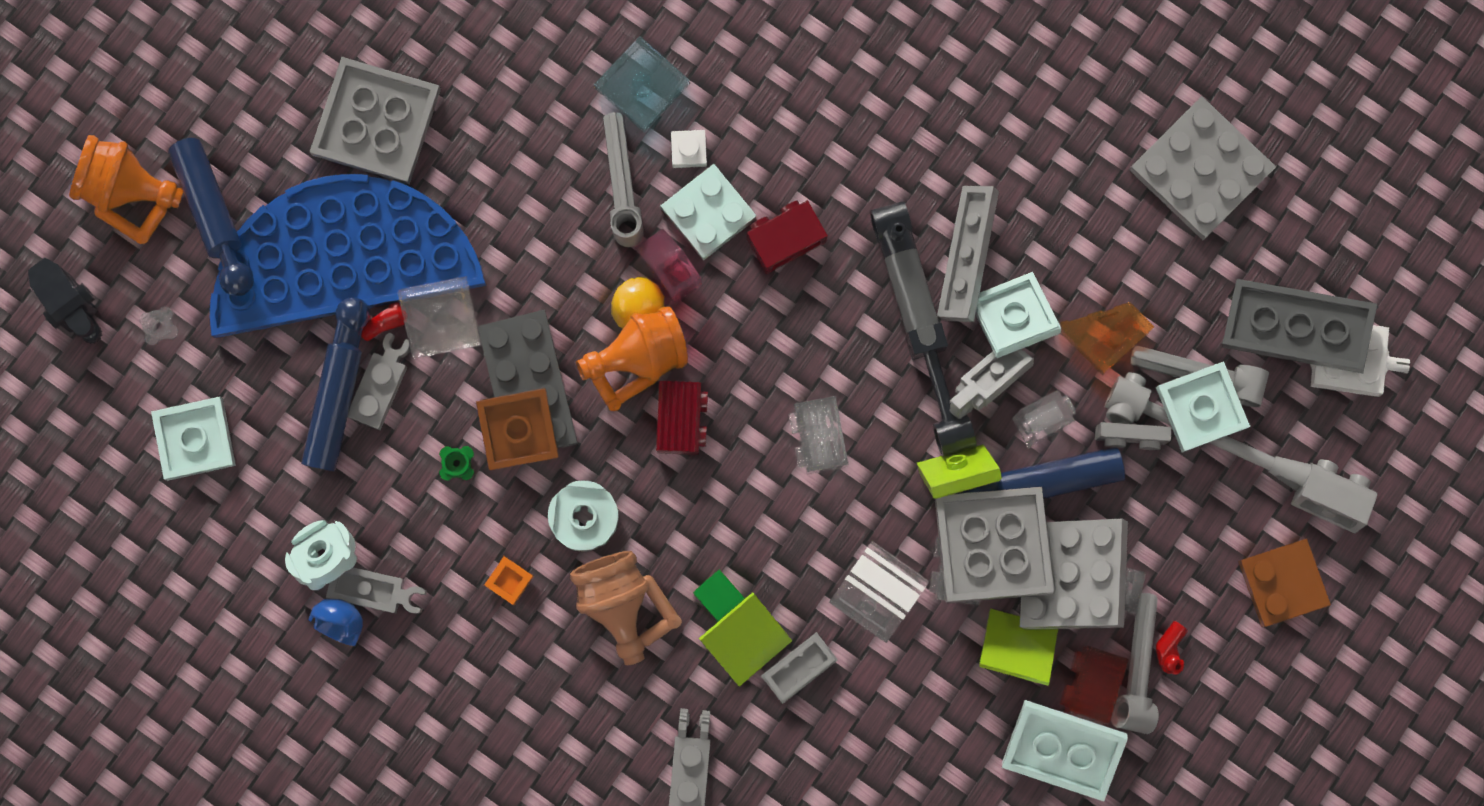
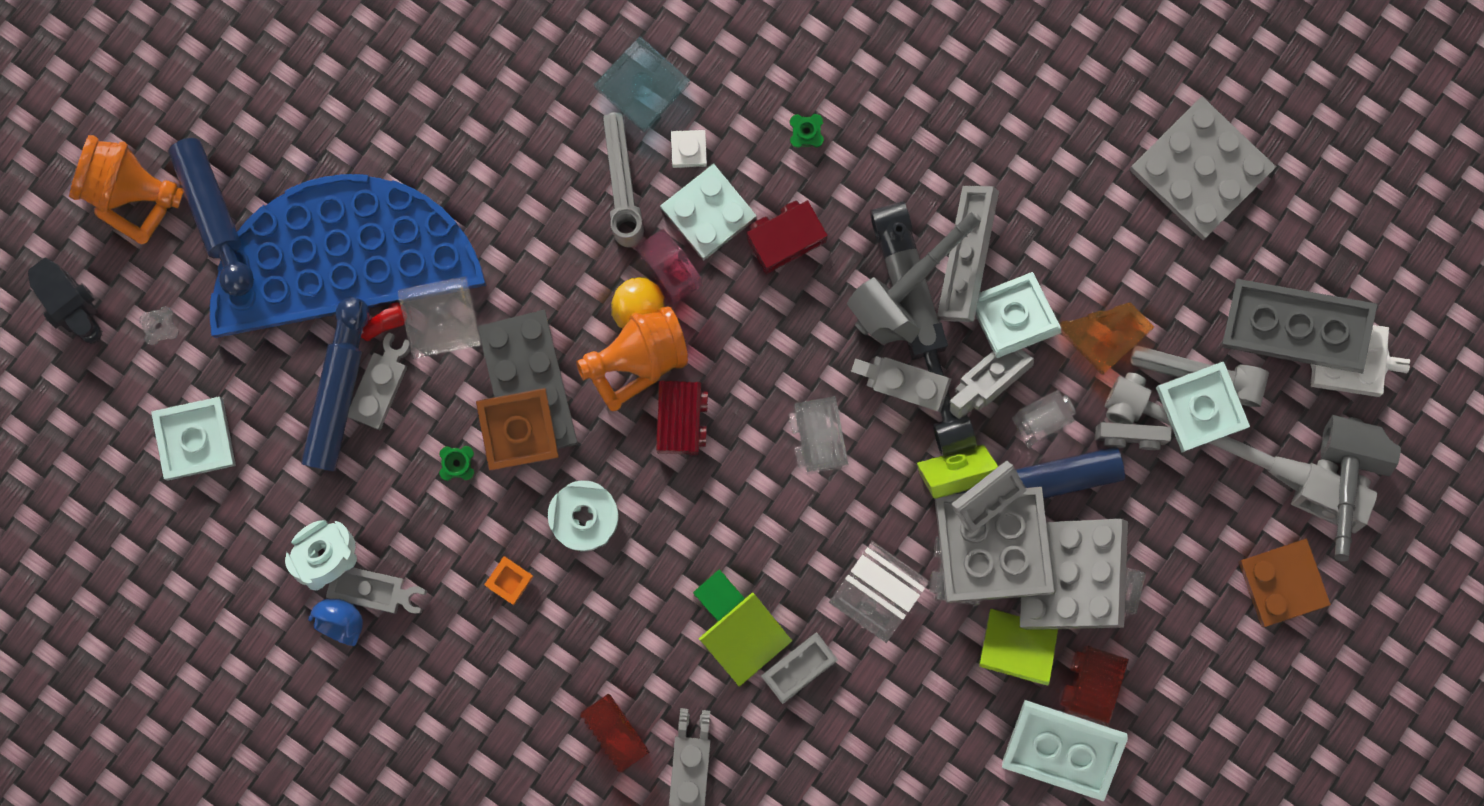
light grey plate [310,57,441,185] -> none
nougat piece [570,551,682,665] -> none
light grey axle [1110,593,1159,734] -> none
red arm [1156,621,1188,675] -> none
none -> clear red brick [580,694,650,772]
none -> green plate [789,114,824,148]
none -> dark grey piece [847,212,981,344]
none -> light grey hinge [851,356,951,412]
none -> light grey plate [951,461,1027,534]
none -> dark grey piece [1321,415,1401,562]

